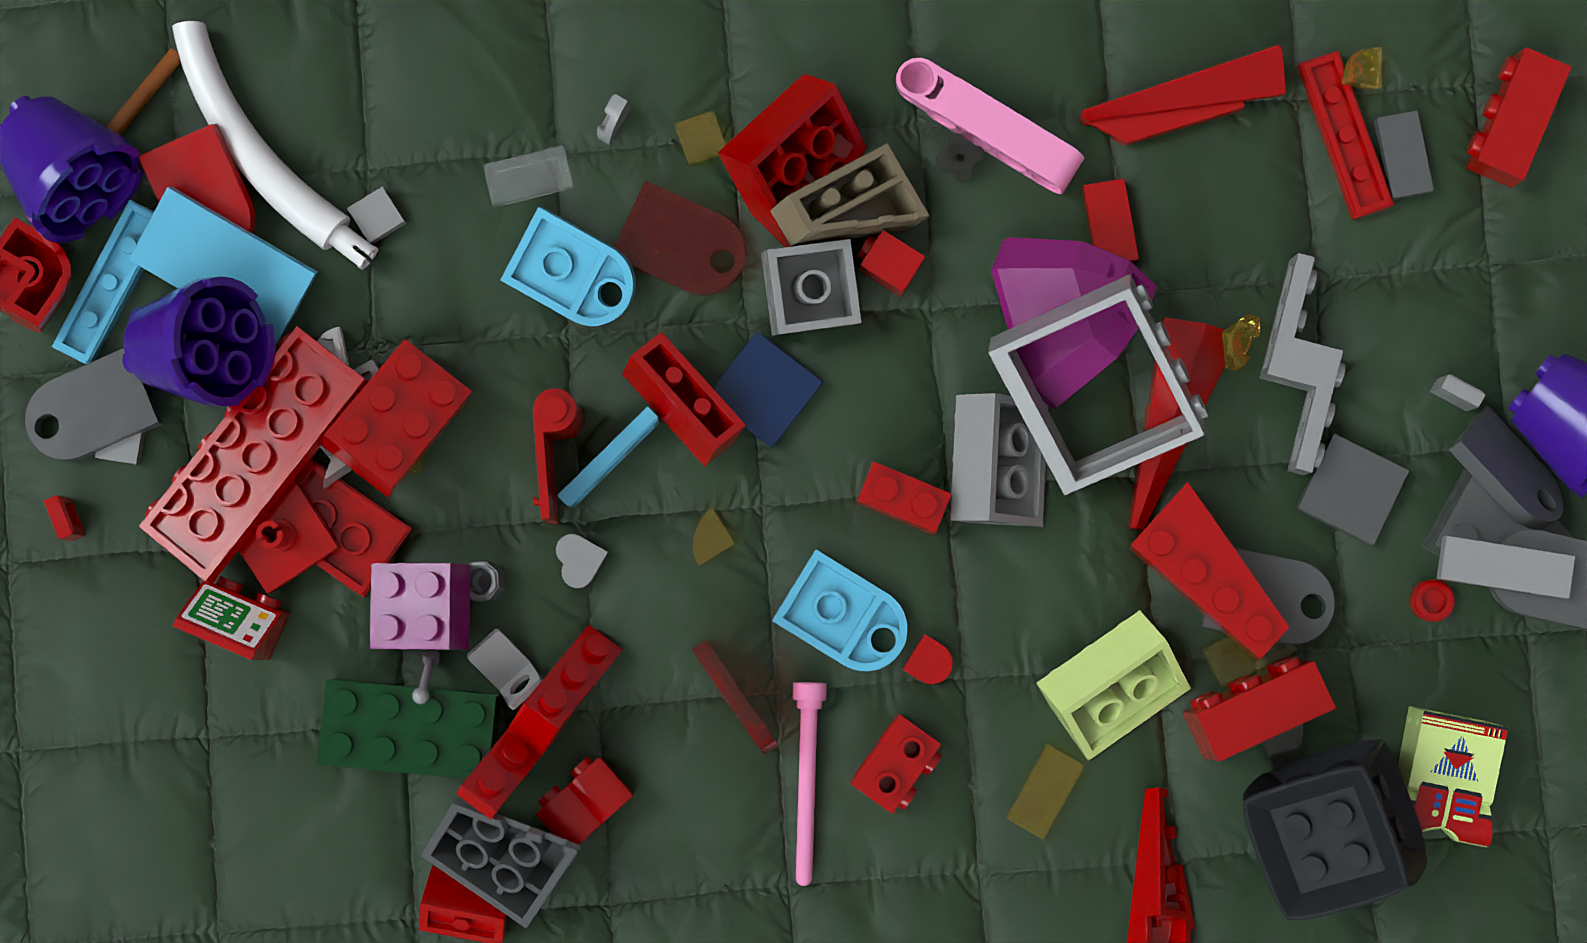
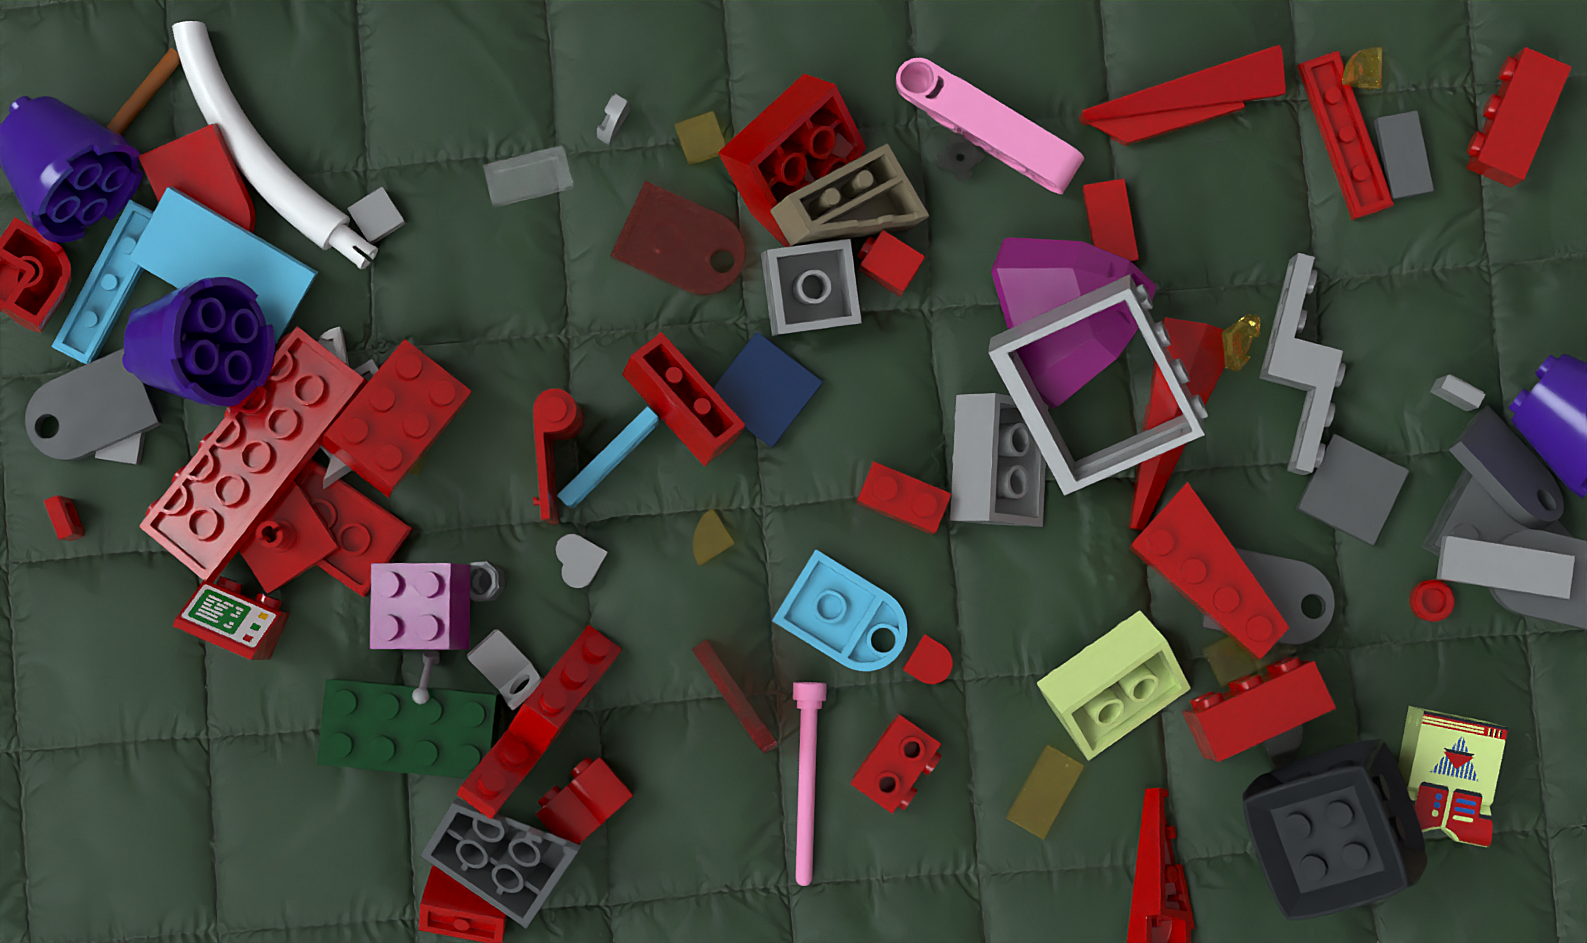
medium azure tile [500,206,636,326] -> none

